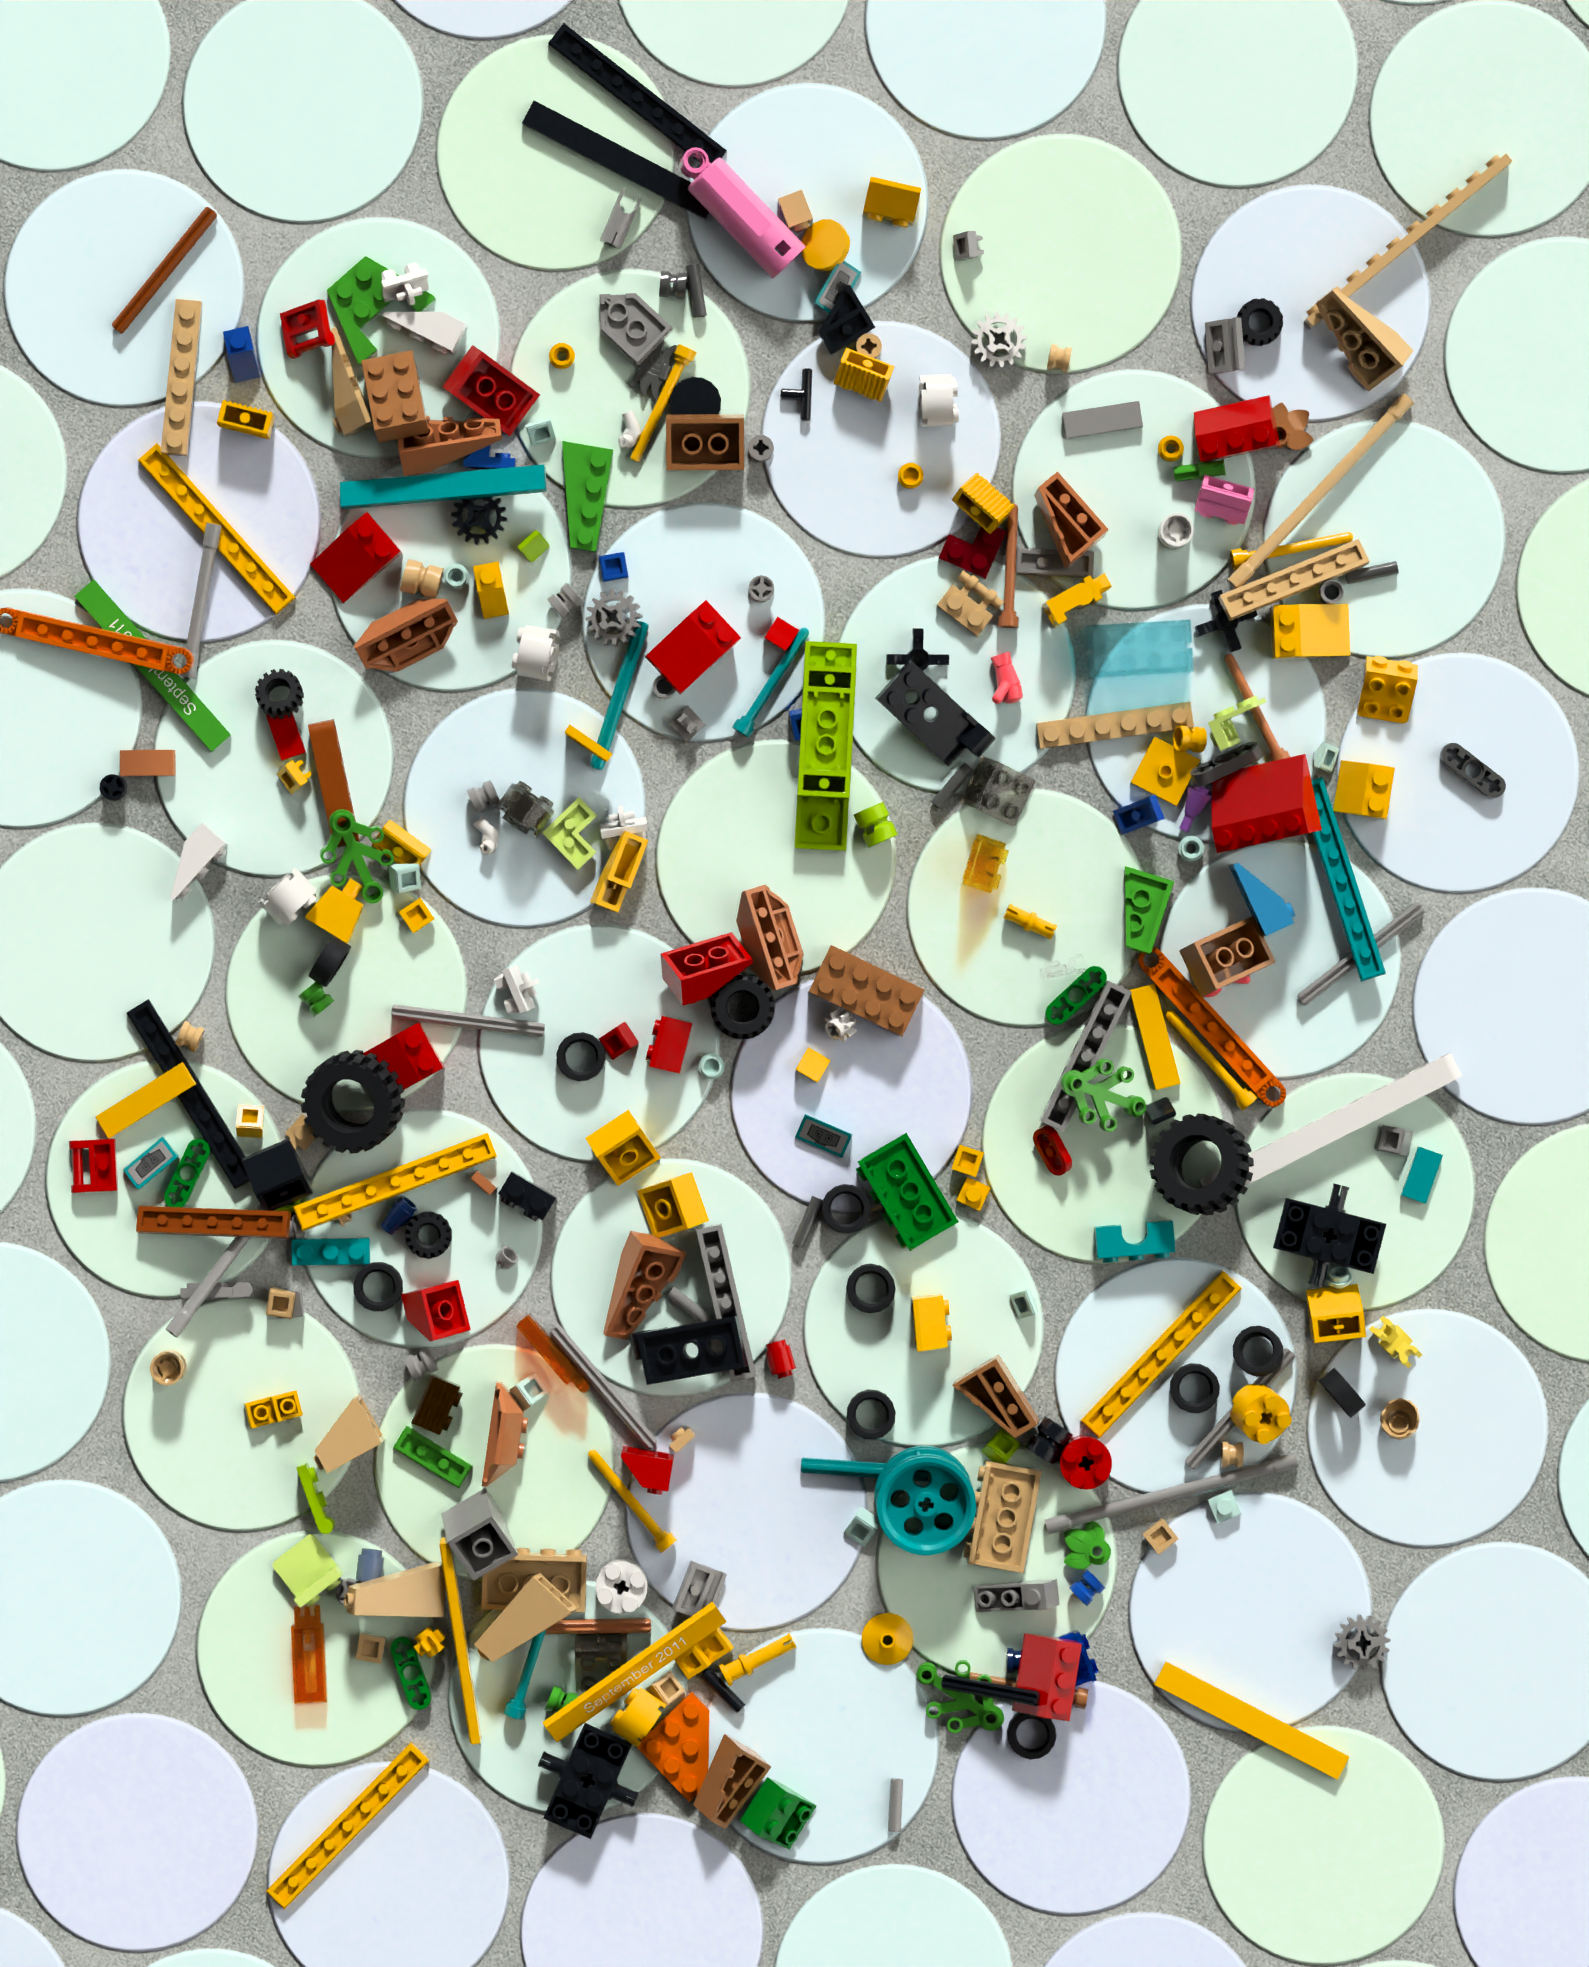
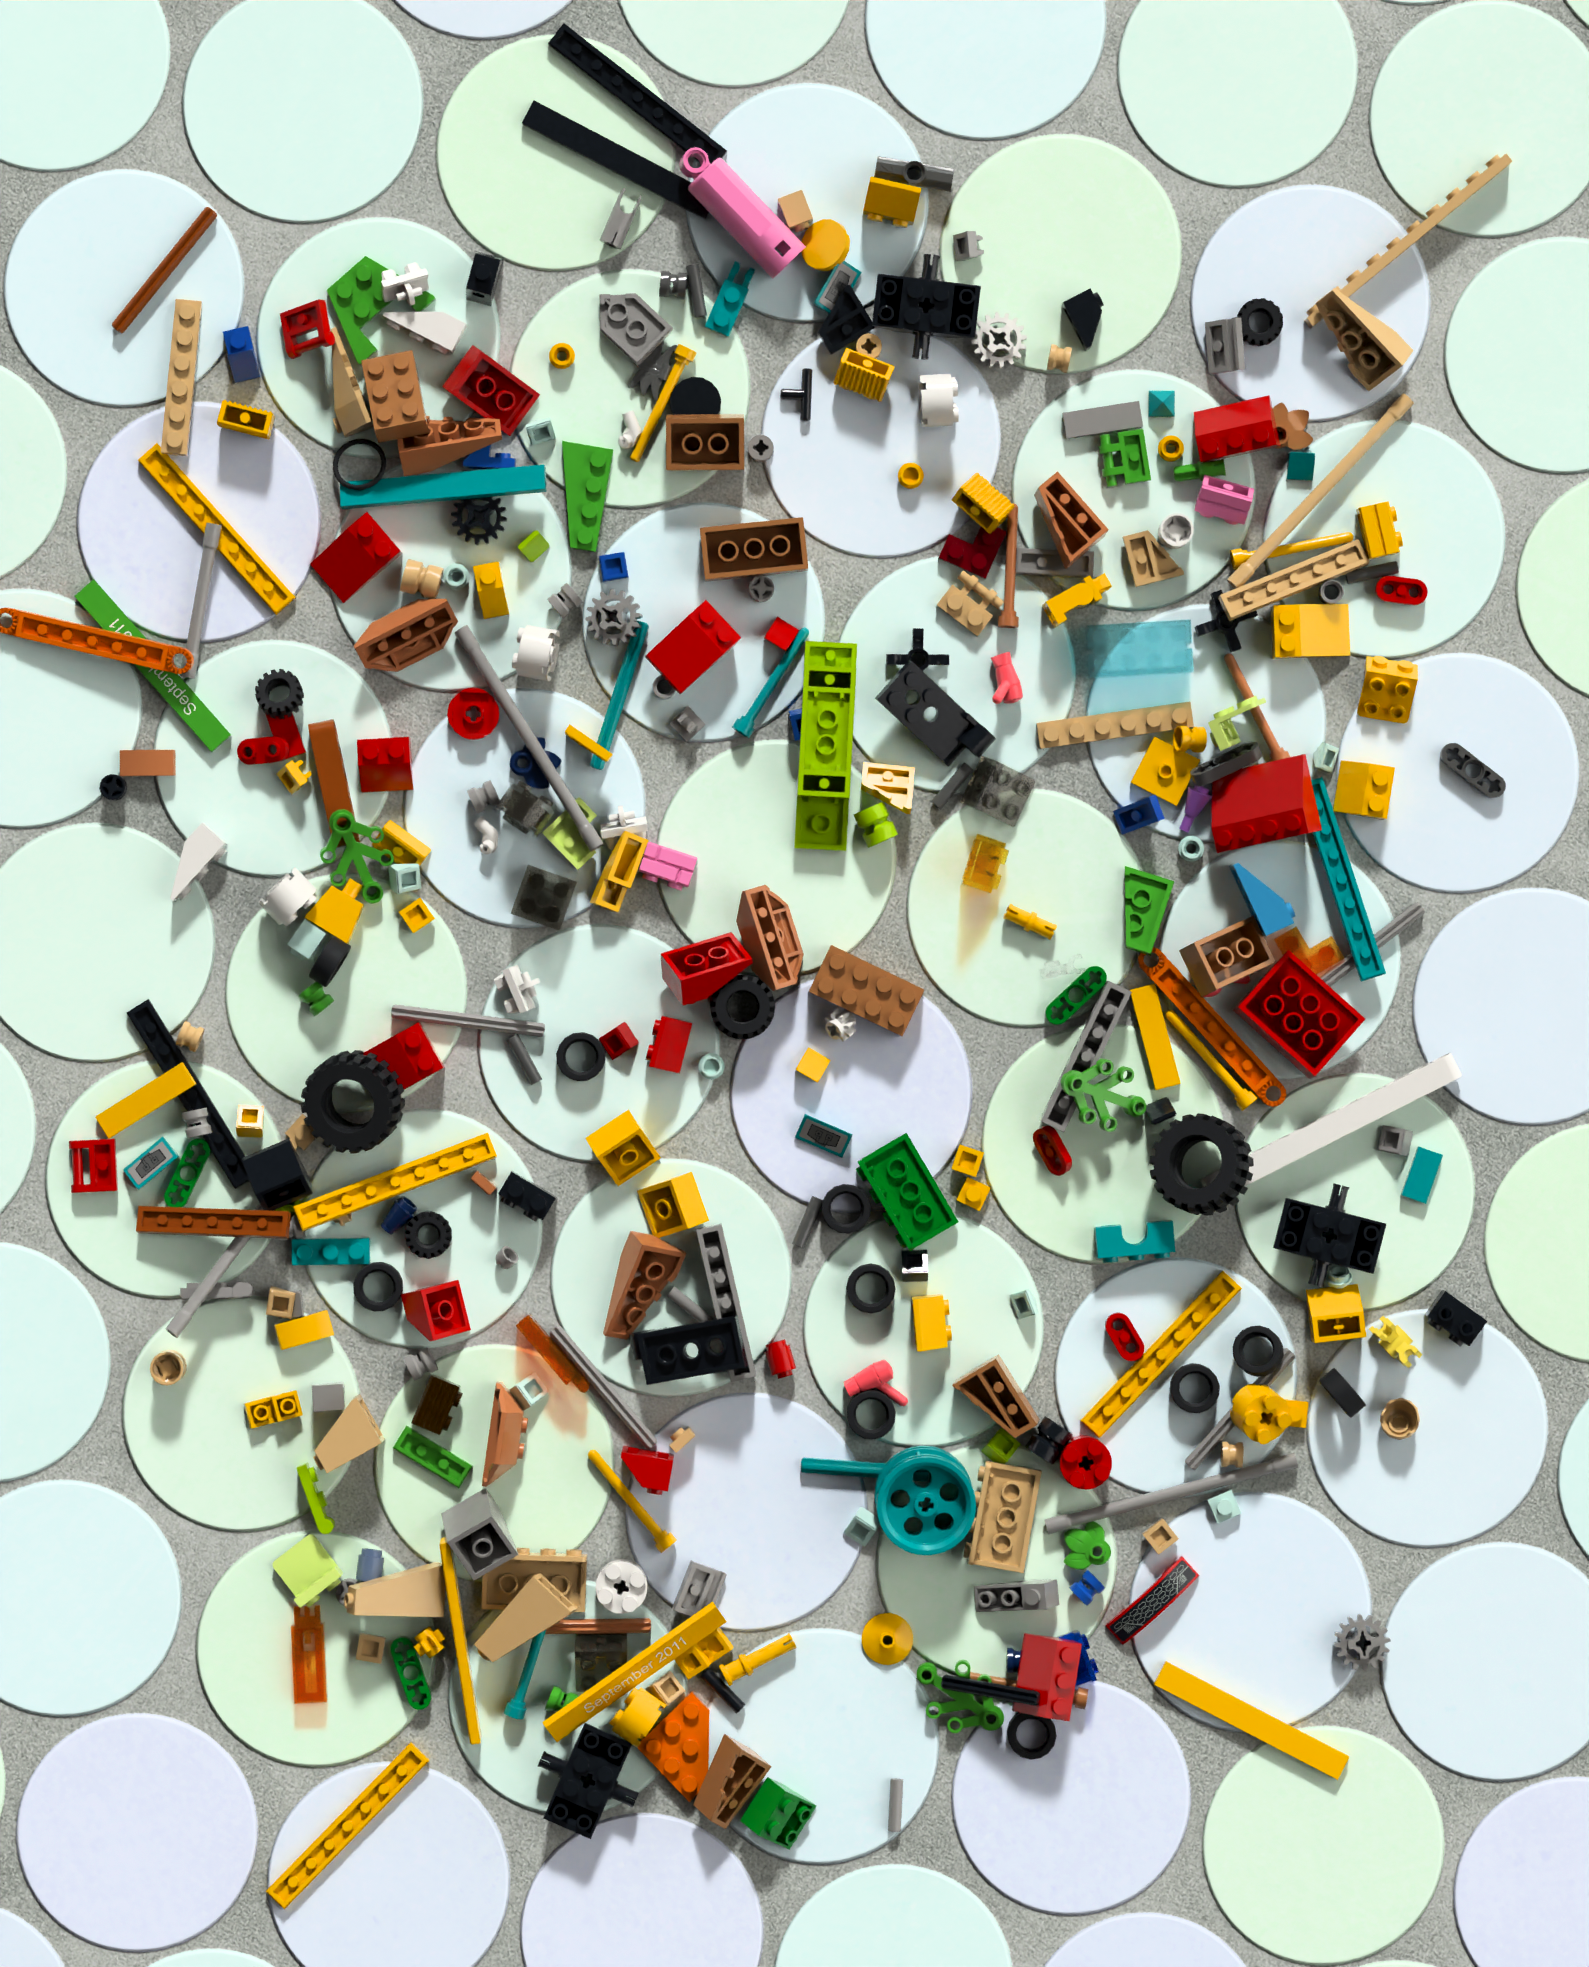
none -> light grey wheel [181,1108,212,1138]
none -> red plate [237,736,289,765]
none -> yellow slope [274,1310,334,1350]
none -> light aqua brick [287,919,328,960]
none -> light grey panel [312,1382,345,1412]
none -> black tyre [333,439,386,490]
none -> red slope [357,737,414,793]
none -> red plate [447,688,500,740]
none -> light grey piece [454,625,604,852]
none -> black torso [466,252,504,306]
none -> dark grey piece [507,1034,542,1085]
none -> dark blue plate [510,737,562,789]
none -> clear smoke brick [511,865,578,931]
none -> bright pink brick [639,842,698,891]
none -> medium nougat brick [700,517,809,582]
none -> teal hinge [705,261,755,337]
none -> coral piece [843,1360,908,1406]
none -> wing [861,762,915,814]
none -> black slope [872,254,981,360]
none -> dark grey piece [874,156,954,192]
none -> black slope [901,1250,928,1282]
none -> black slope [1061,288,1104,351]
none -> bright green plate [1098,429,1151,487]
none -> red plate [1105,1312,1144,1361]
none -> slope [1105,1556,1199,1645]
none -> tan wing [1122,530,1184,587]
none -> teal slope [1149,391,1175,417]
none -> red slope [1233,950,1365,1079]
none -> clear orange plate [1273,926,1344,975]
none -> yellow plate [1284,1399,1309,1428]
none -> teal slope [1287,452,1315,481]
none -> yellow brick [1356,501,1403,560]
none -> red plate [1375,576,1428,606]
none -> black brick [1424,1290,1487,1347]

